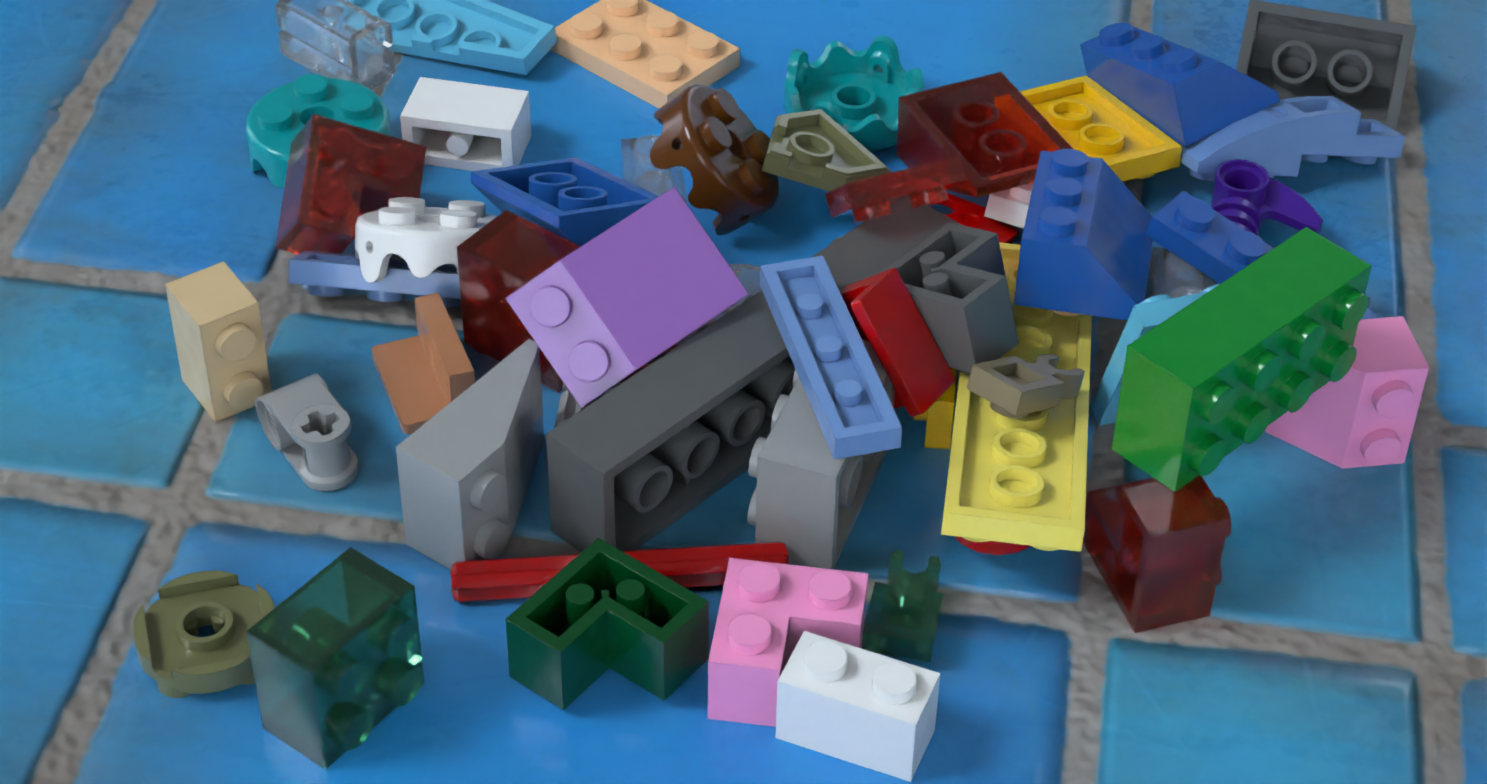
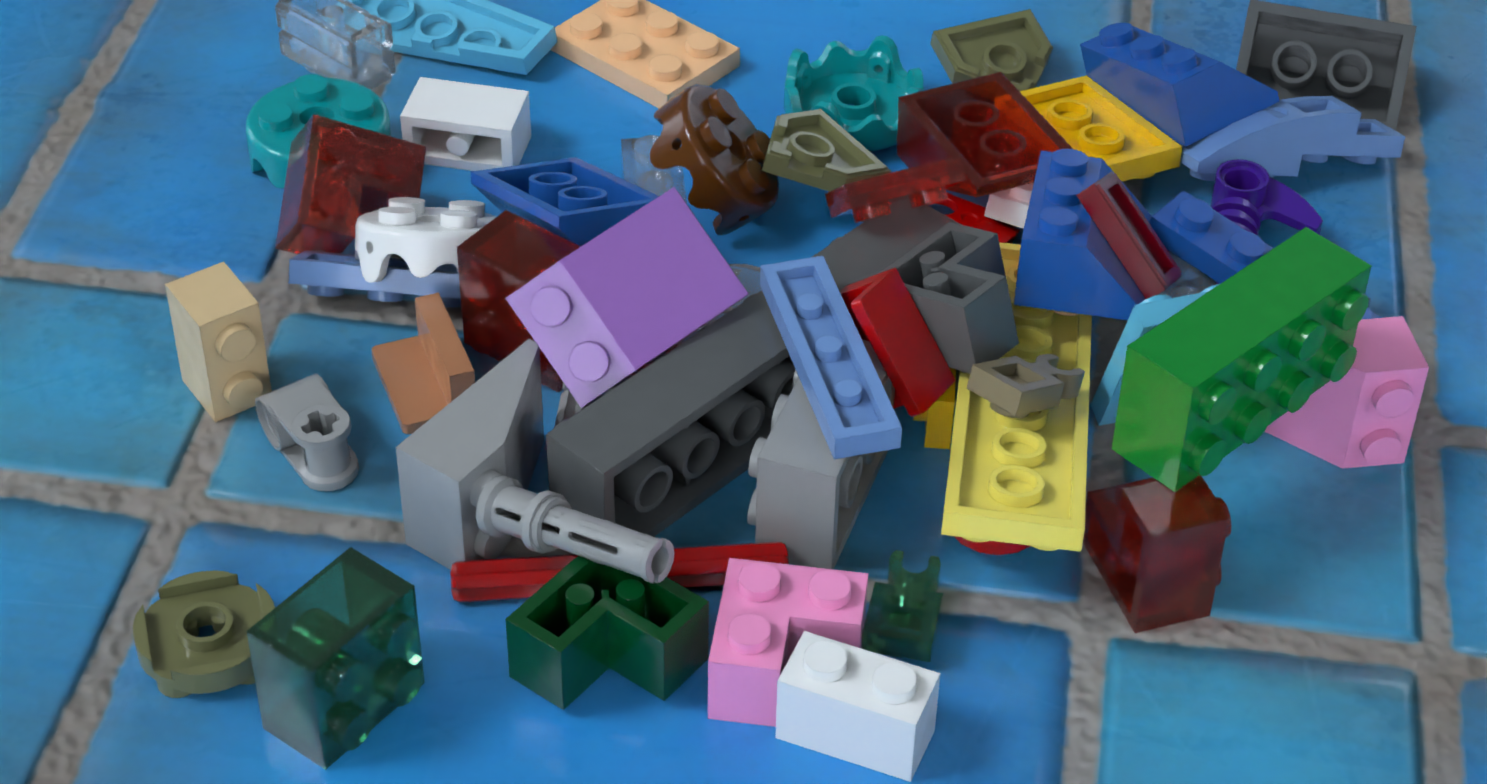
none -> light grey pin [476,475,674,583]
none -> olive plate [930,9,1053,99]
none -> dark red tile [1076,172,1182,299]

